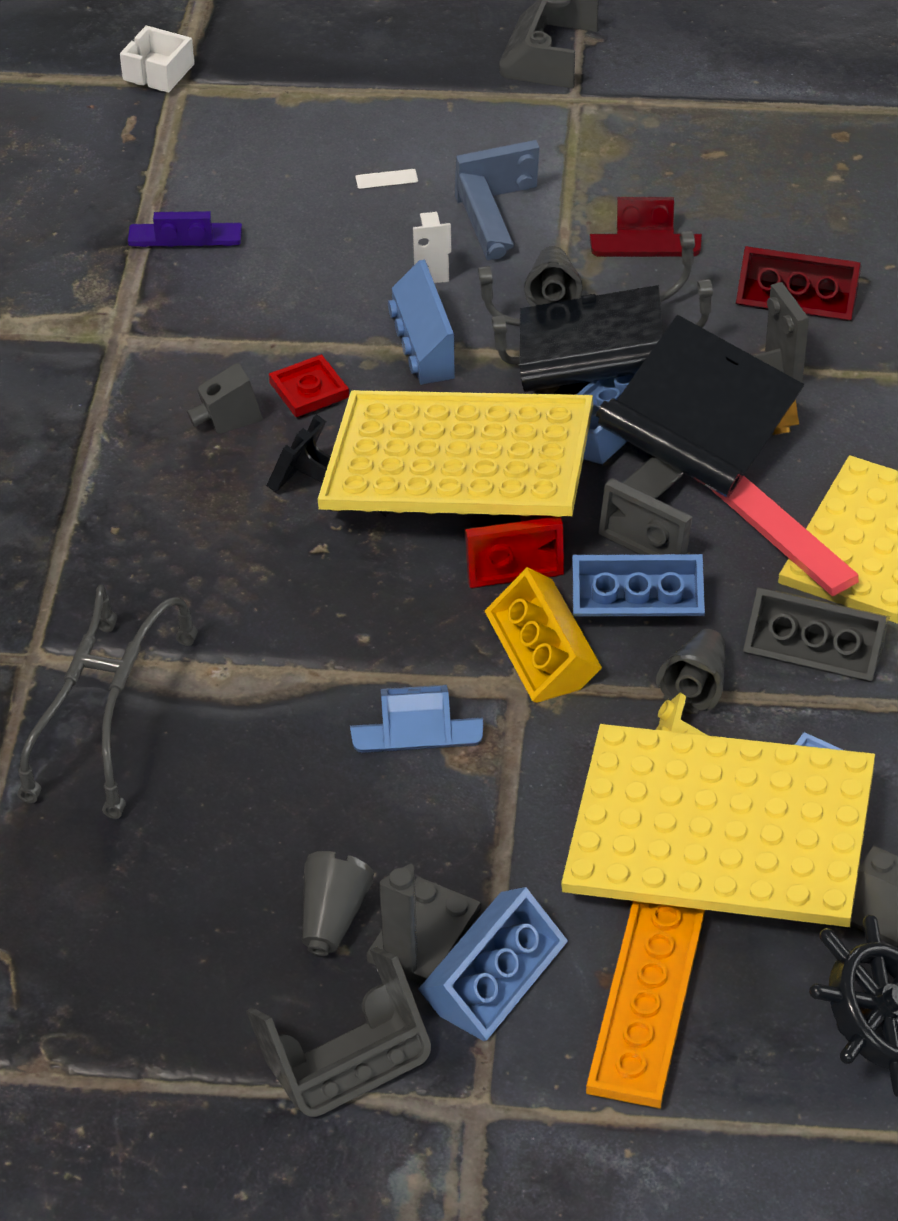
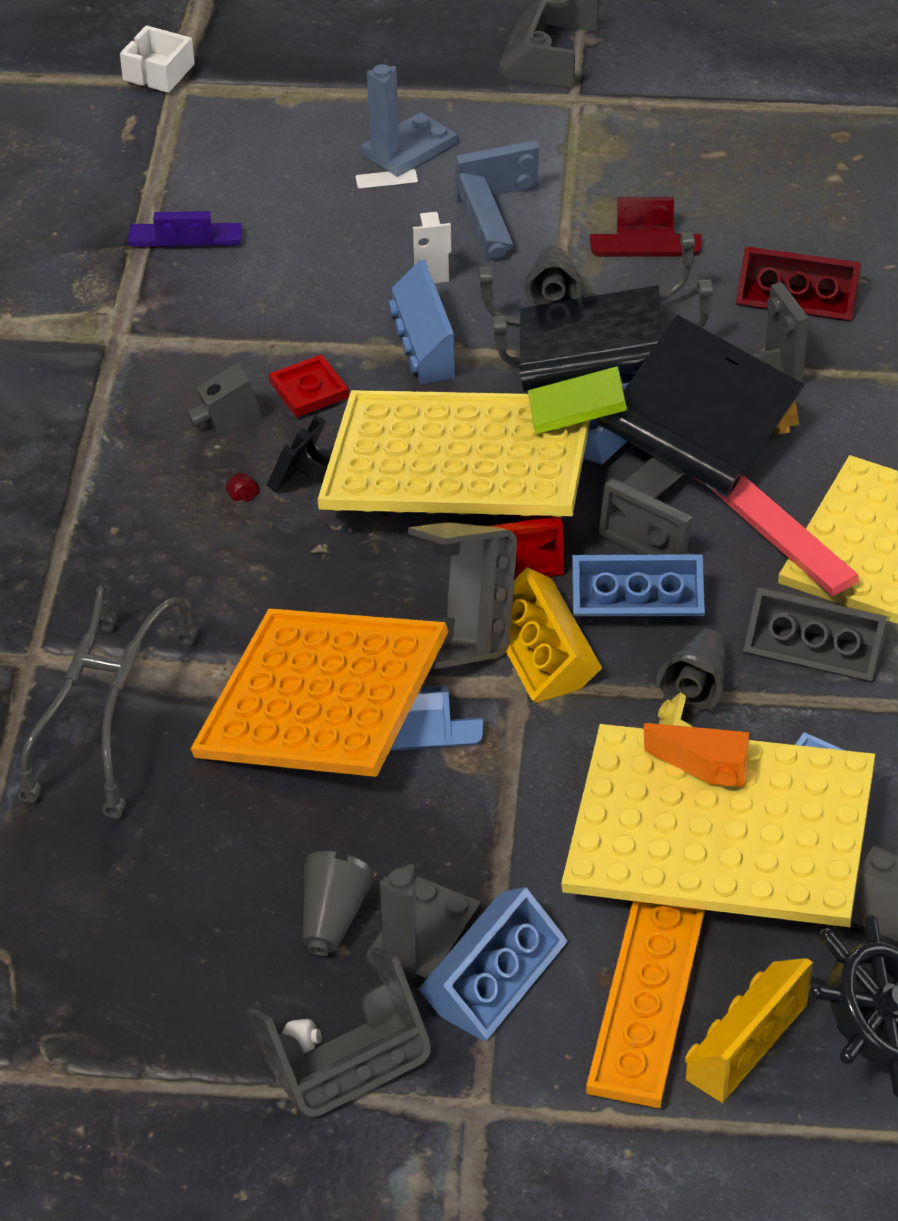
none -> light orange plate [190,609,449,777]
none -> dark red piece [226,473,260,502]
none -> white piece [282,1019,322,1053]
none -> sand blue piece [361,64,458,177]
none -> dark grey windscreen [408,523,517,669]
none -> lime tile [528,366,627,434]
none -> orange slope [644,723,749,787]
none -> yellow slope [685,958,813,1104]

